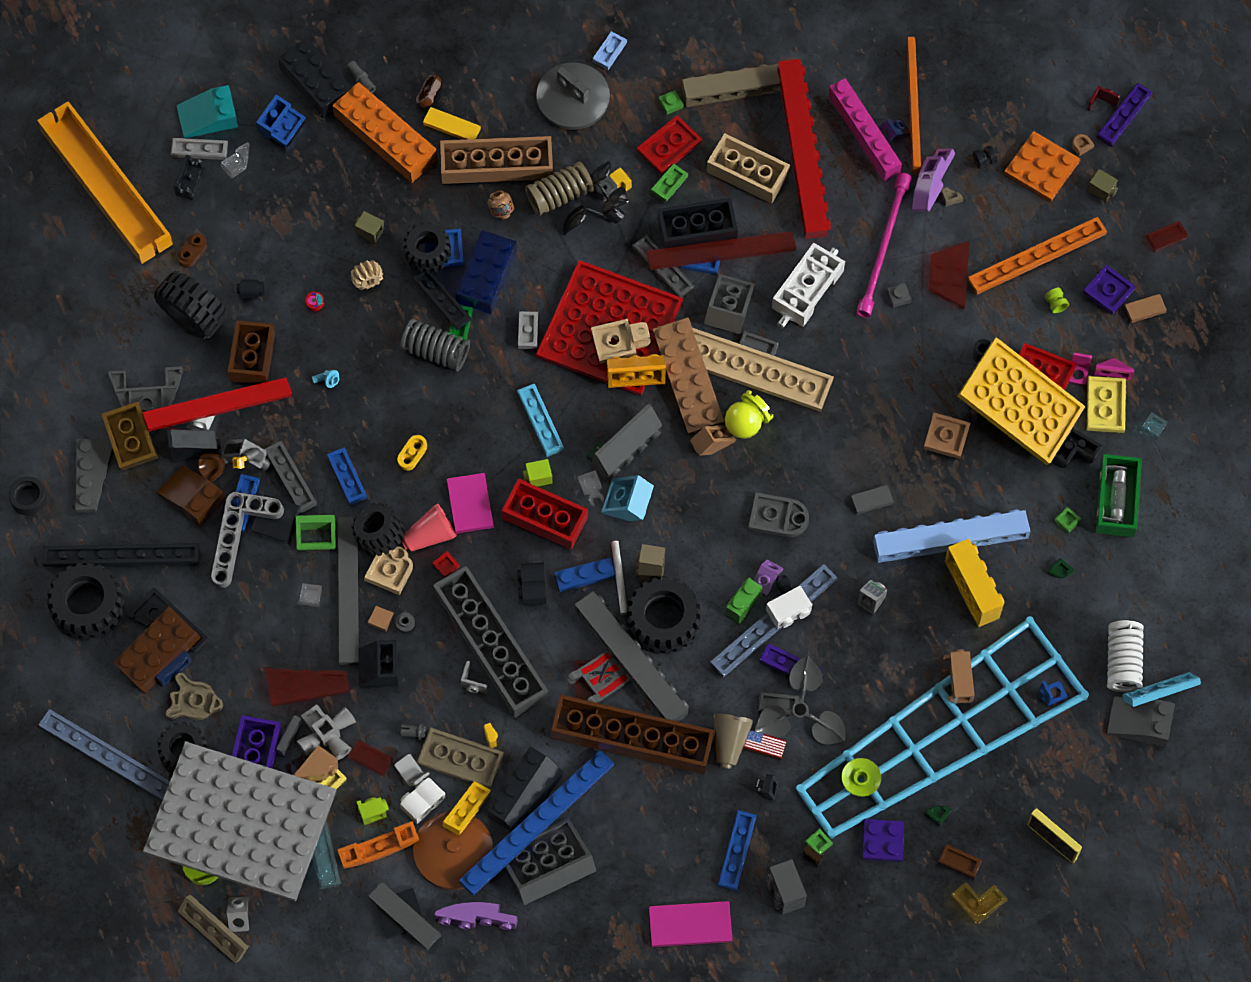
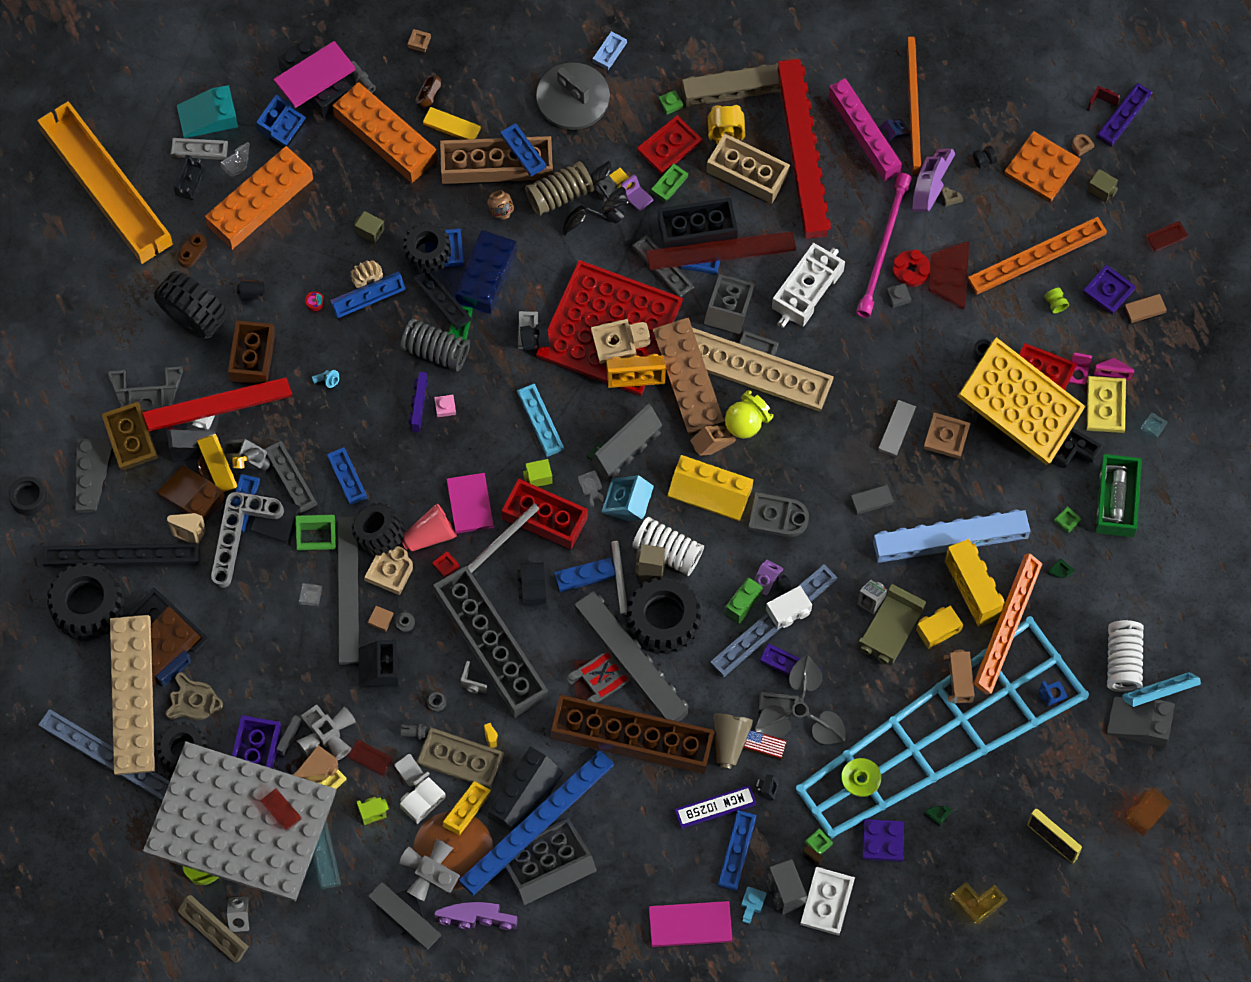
clear red wing [265,668,350,706] -> none
orange slope [337,821,419,869] -> none
yellow plate [397,435,427,471] -> none
reddish brown tile [937,844,982,879] -> none
none -> tan plate [110,615,155,775]
none -> tan tile [167,513,206,543]
none -> yellow tile [197,434,237,492]
none -> orange brick [205,146,313,250]
none -> clear red tile [260,788,302,832]
none -> dark pink tile [274,41,356,108]
none -> blue tile [330,271,406,318]
none -> light grey brick [399,838,460,901]
none -> medium nougat tile [408,29,431,52]
none -> dark purple plate [409,372,428,432]
none -> dark grey plate [427,692,446,712]
none -> bright pink plate [434,395,456,417]
none -> light grey piece [467,503,539,573]
none -> blue plate [500,123,546,177]
none -> black wheel [520,323,550,351]
none -> medium lavender bracket [620,175,653,211]
none -> white piece [632,517,704,576]
none -> yellow slope [668,455,753,522]
none -> tile [675,785,756,829]
none -> yellow brick [708,105,745,144]
none -> medium azure plate [741,887,767,924]
none -> white plate [800,867,855,936]
none -> olive panel [858,584,926,665]
none -> light grey tile [878,400,916,457]
none -> red plate [893,249,930,287]
none -> yellow brick [916,606,963,649]
none -> orange plate [973,553,1042,694]
none -> clear orange brick [1126,787,1172,836]

